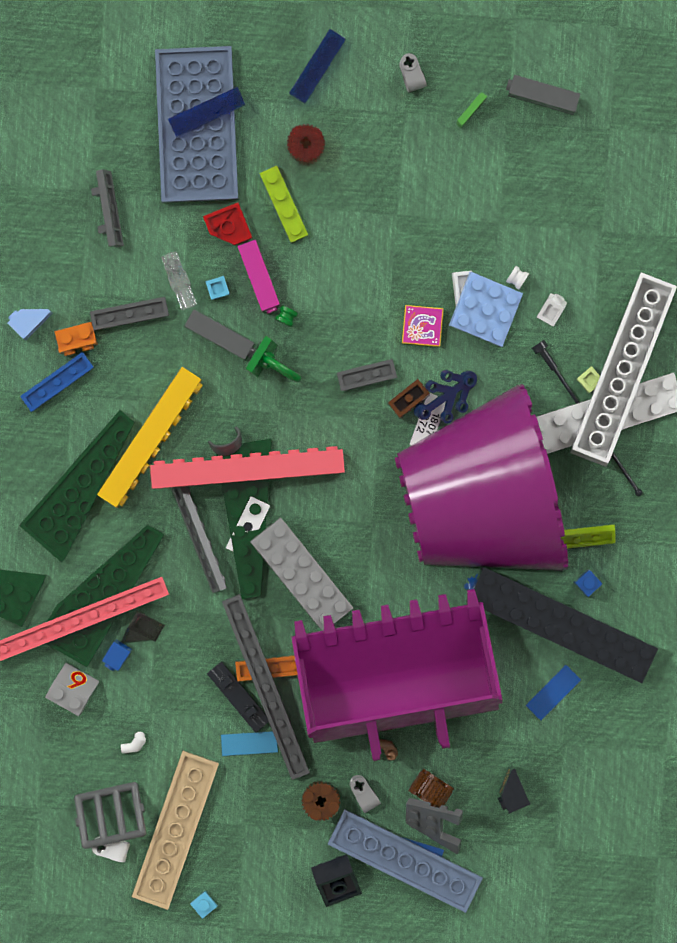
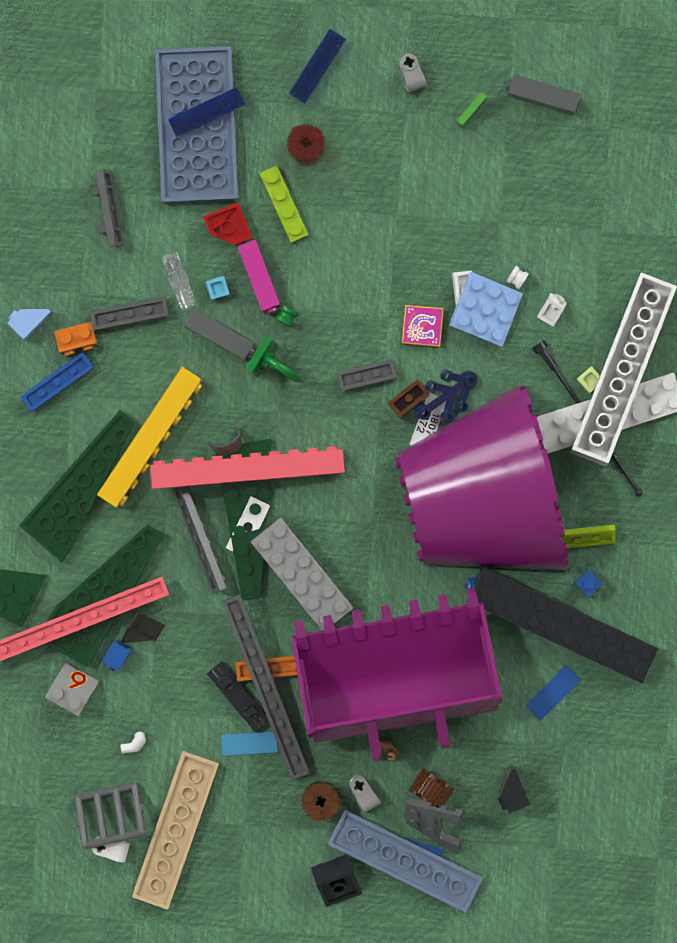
medium azure plate [190,891,218,919] -> none

